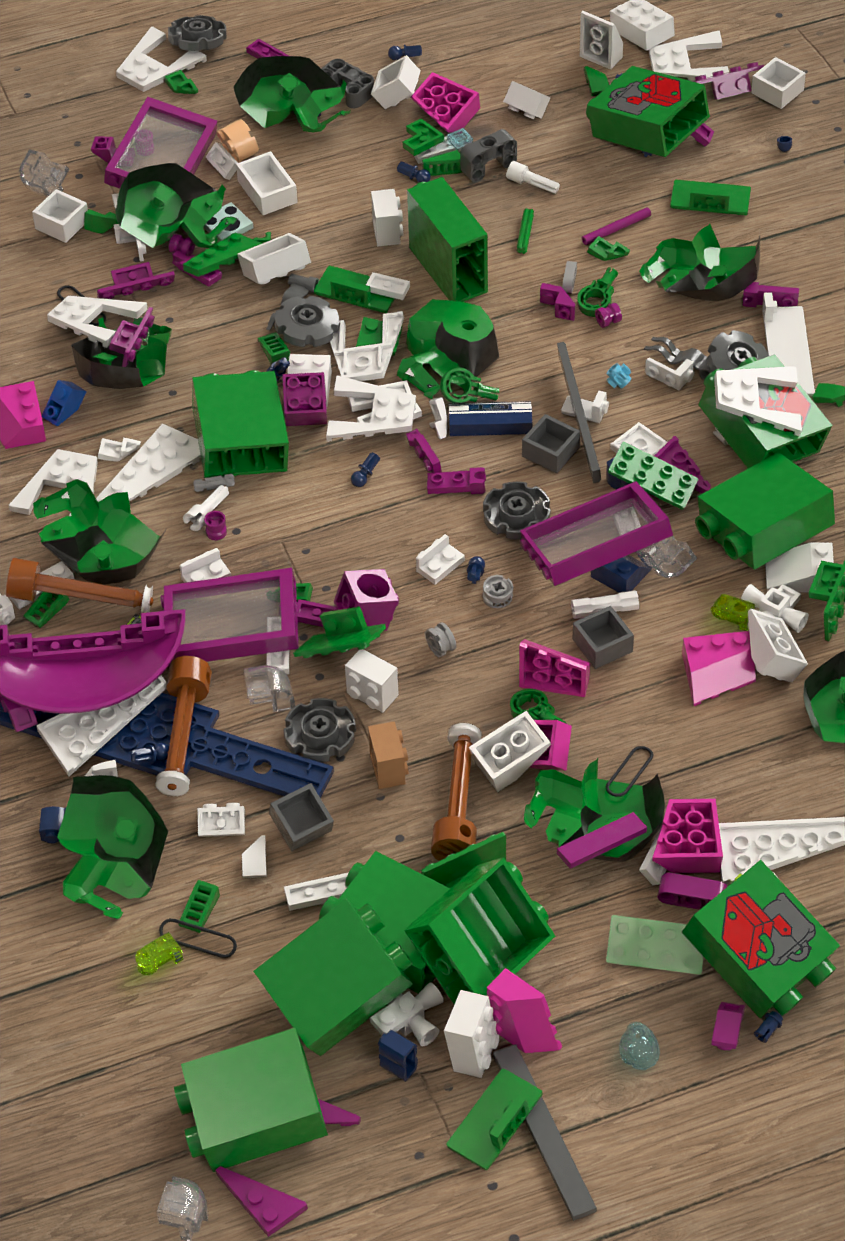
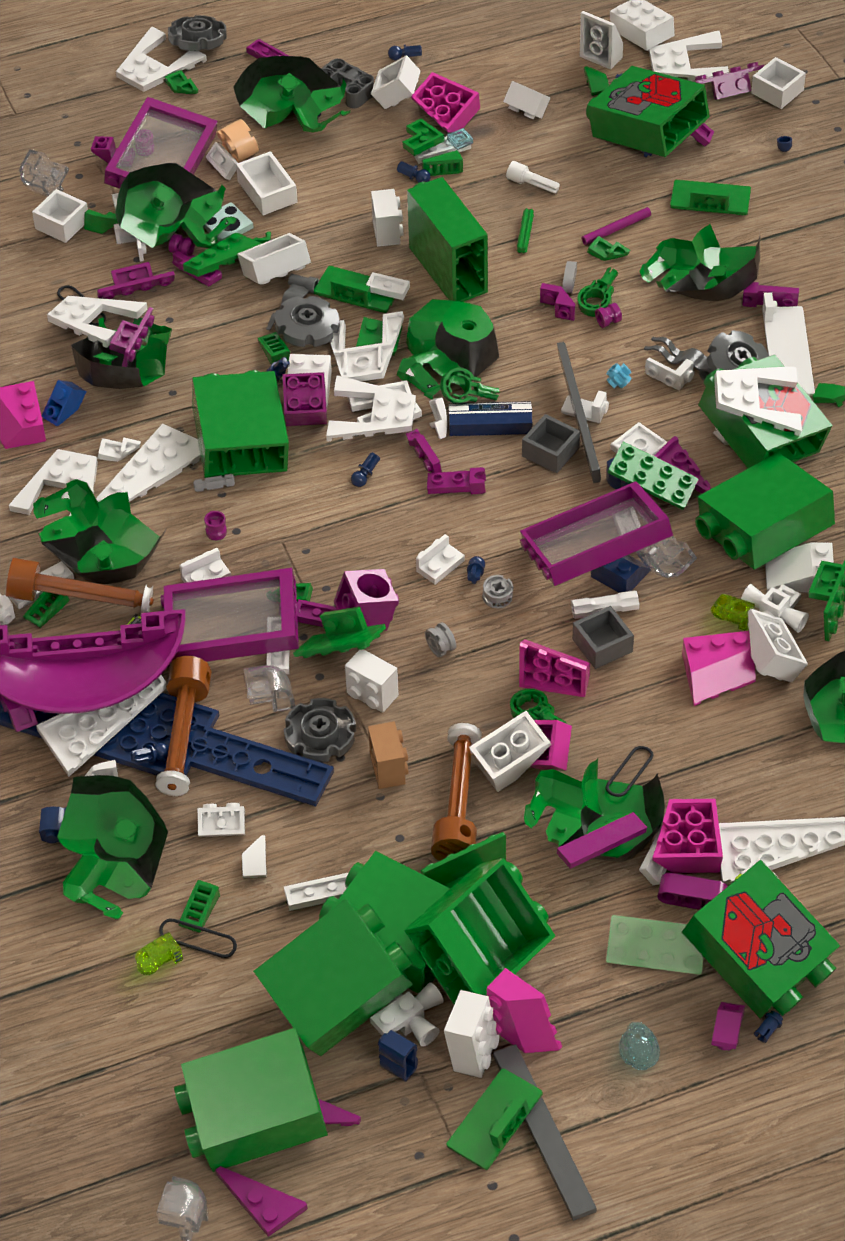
white piece [183,485,229,531] -> none
dark grey piece [269,783,334,852] -> none
dark grey beam [460,129,517,183] -> none
dark grey piece [483,482,551,540] -> none

